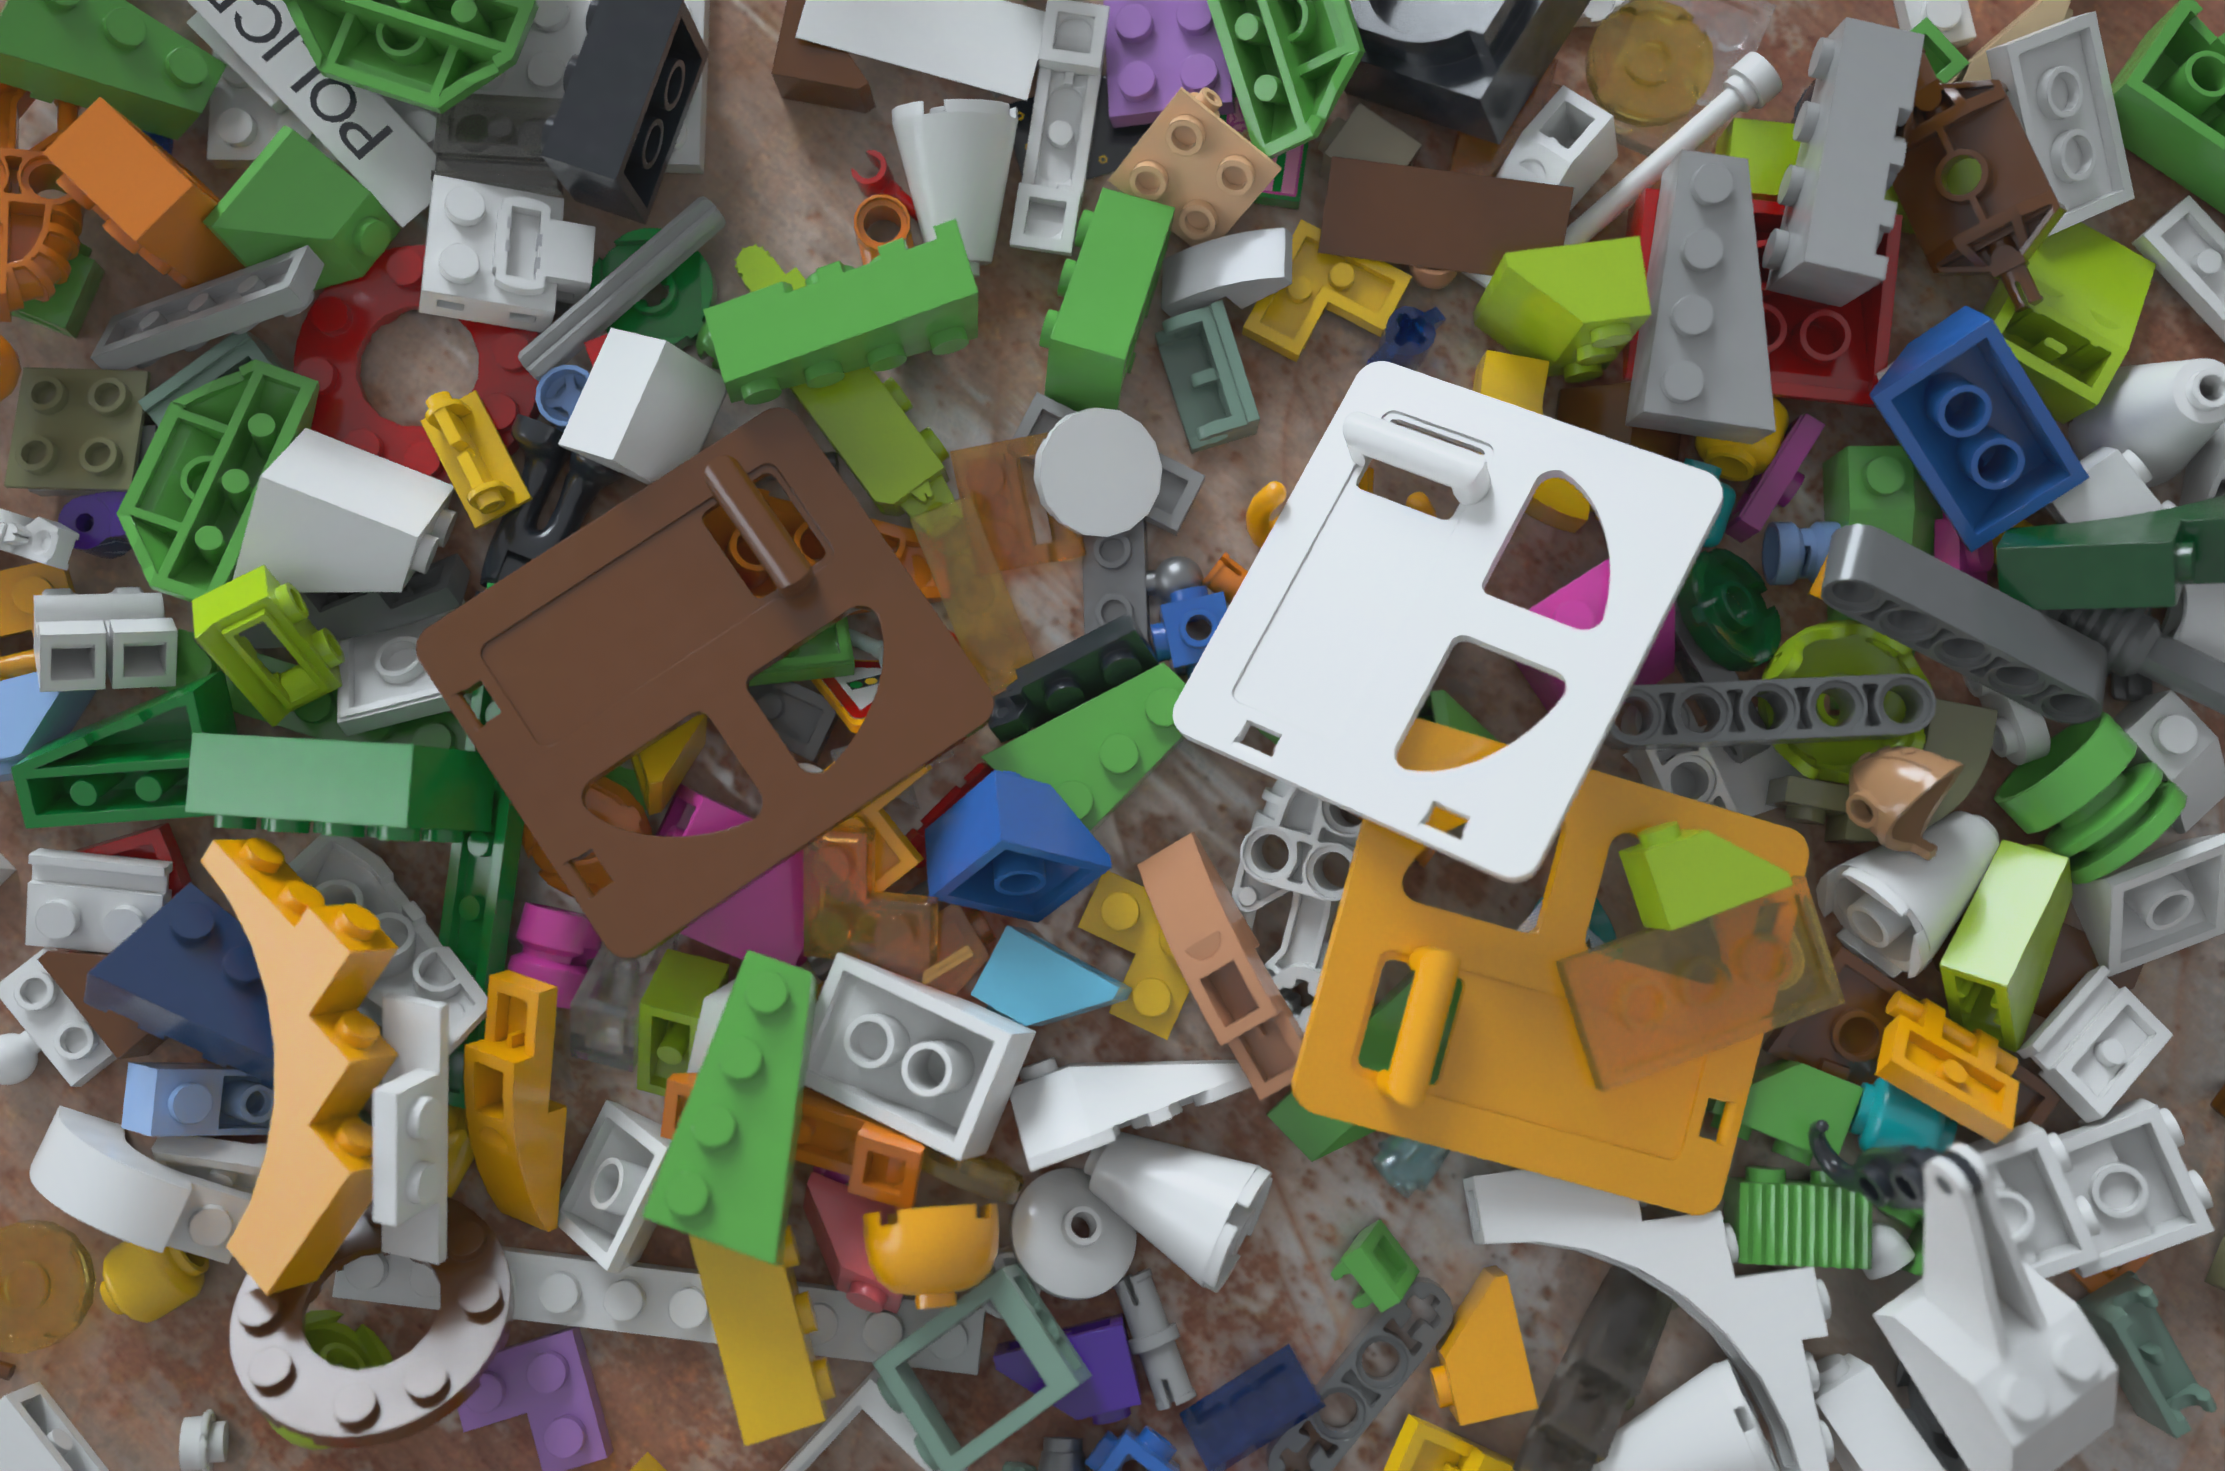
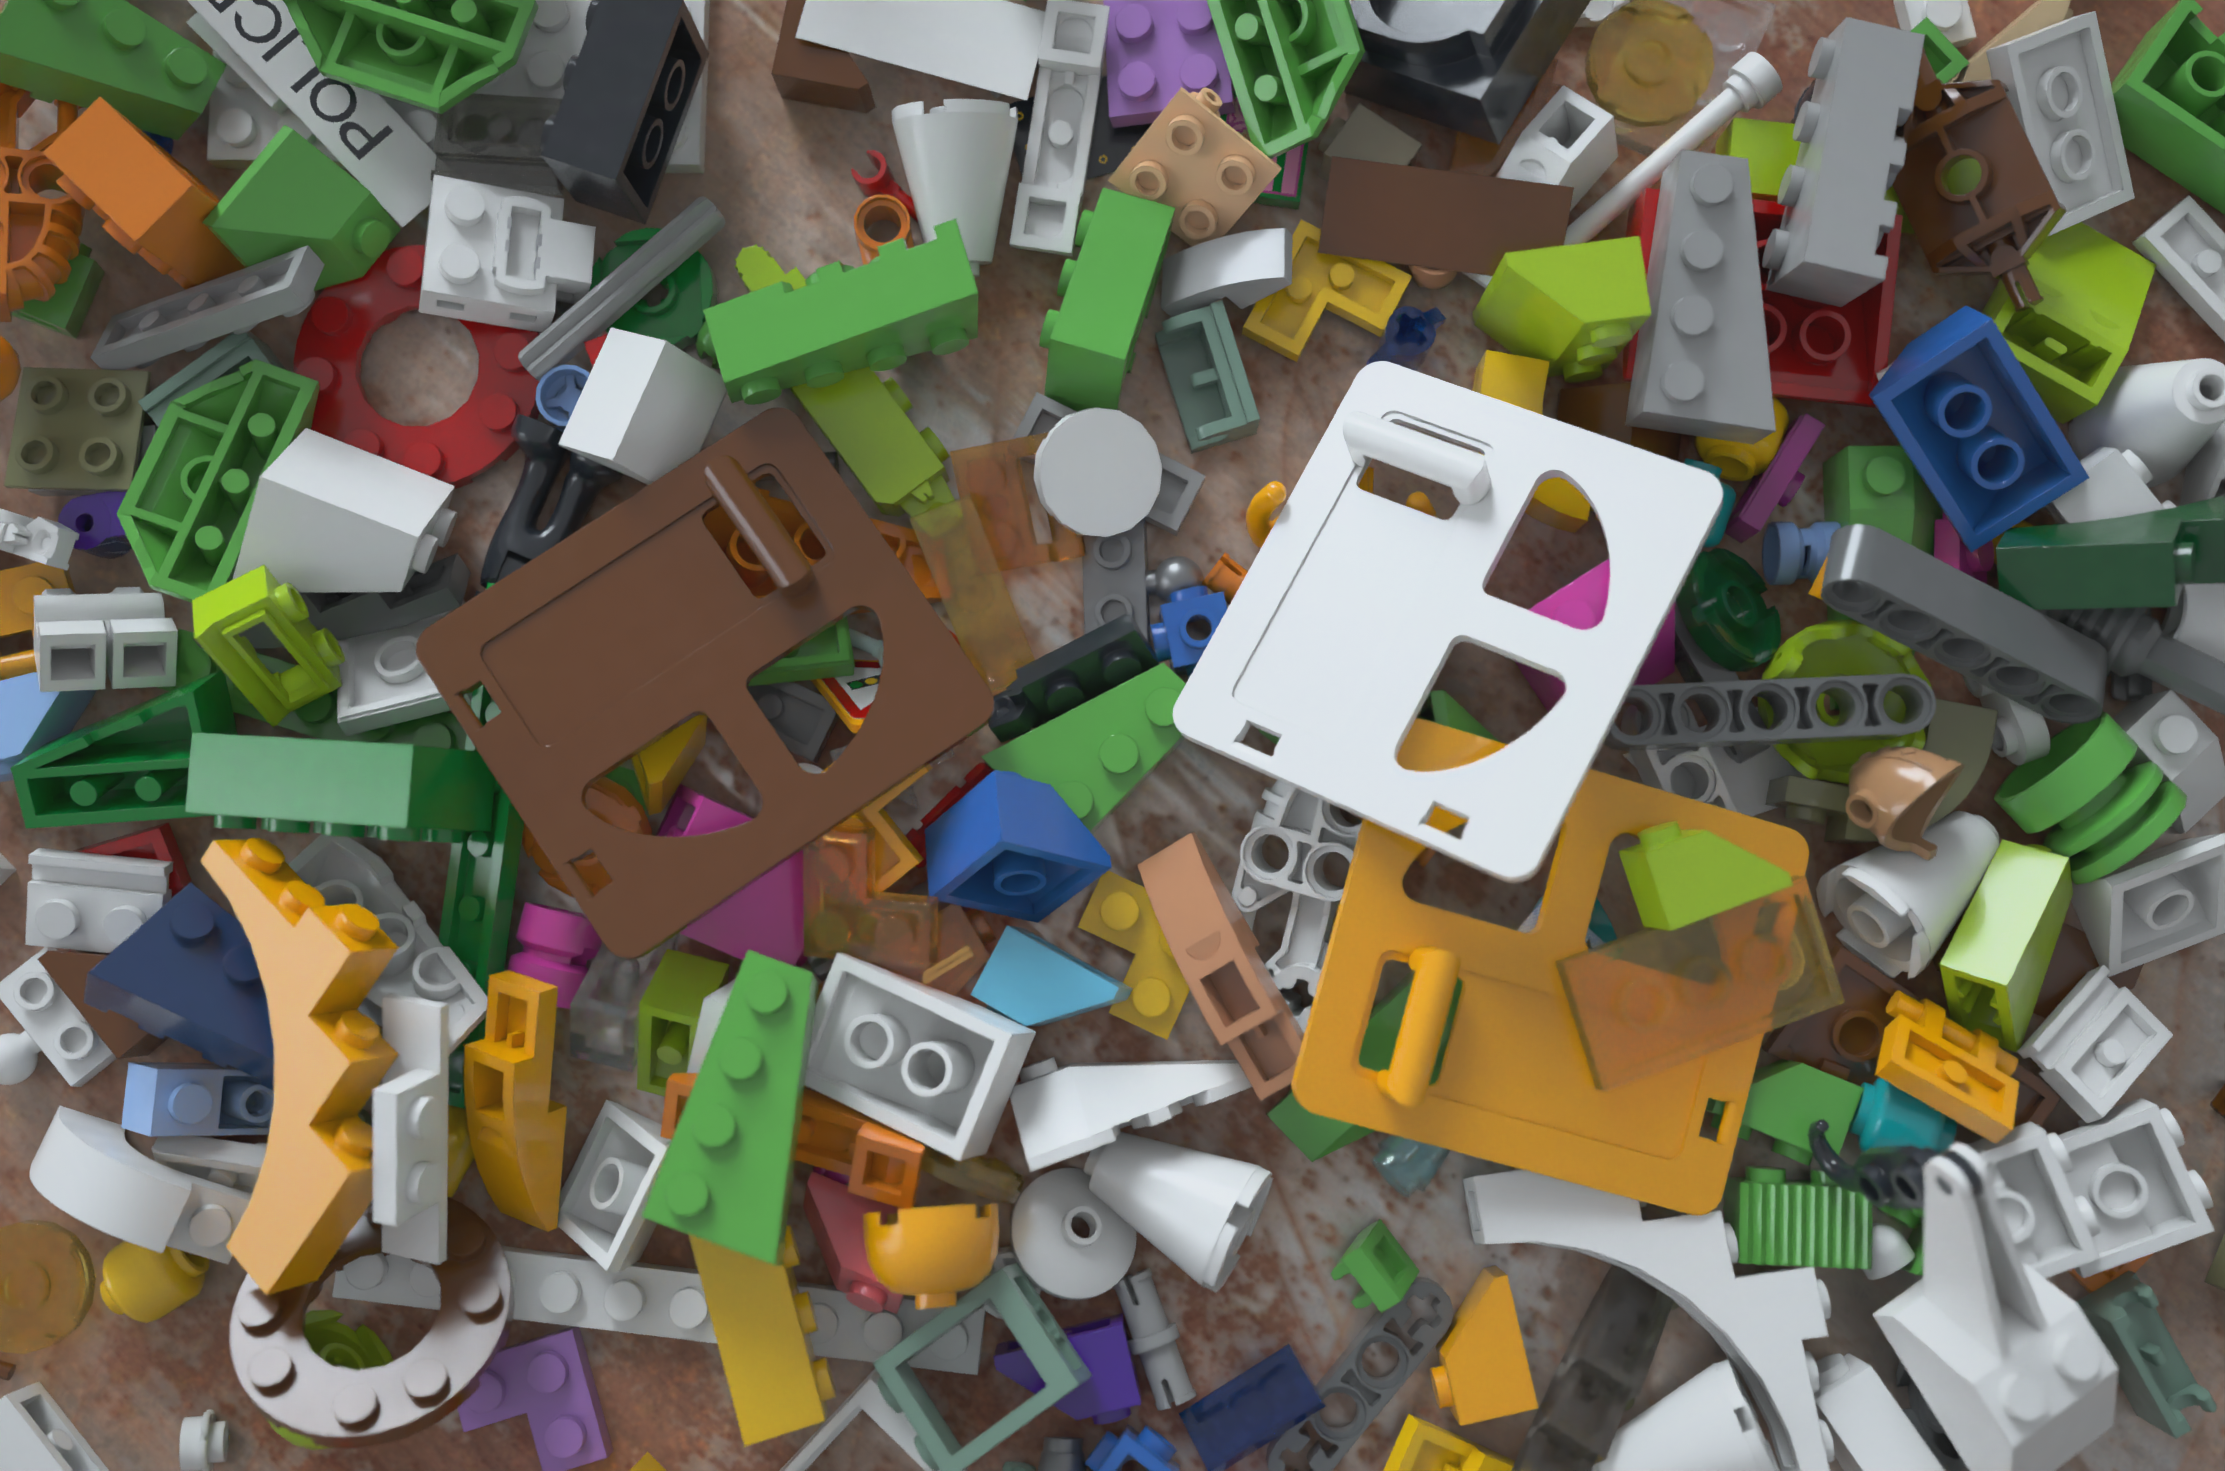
yellow hinge [421,390,532,530] -> none

